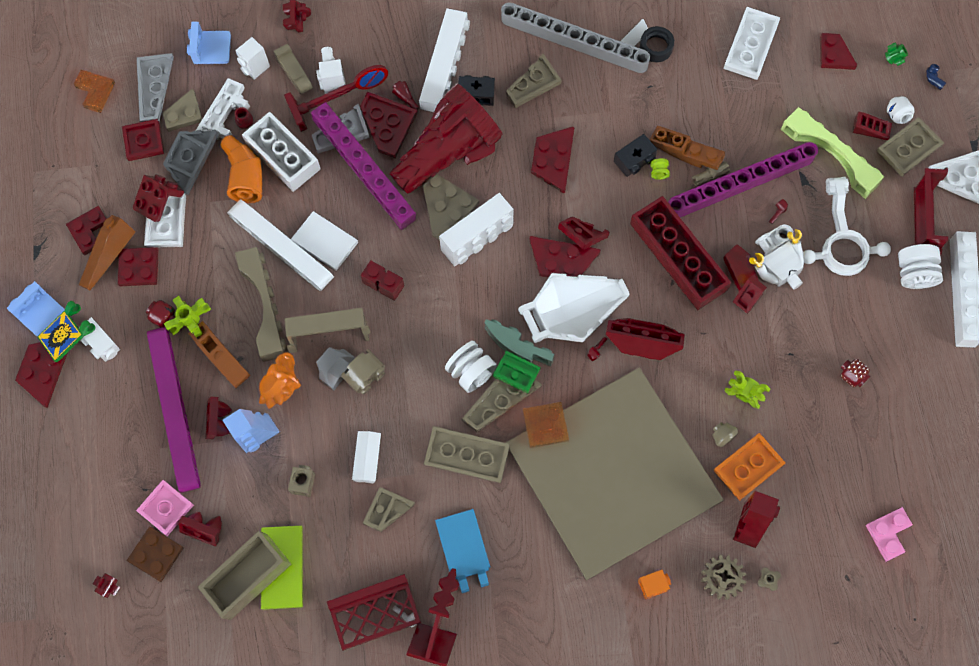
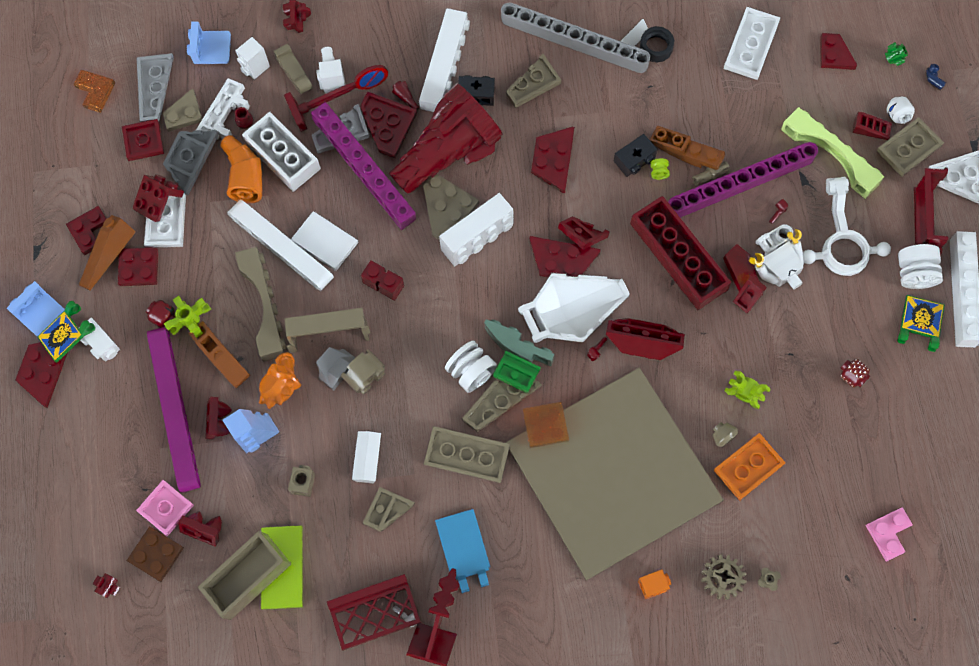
dark red wedge [733,491,780,548] -> none
none -> flag [897,295,945,352]

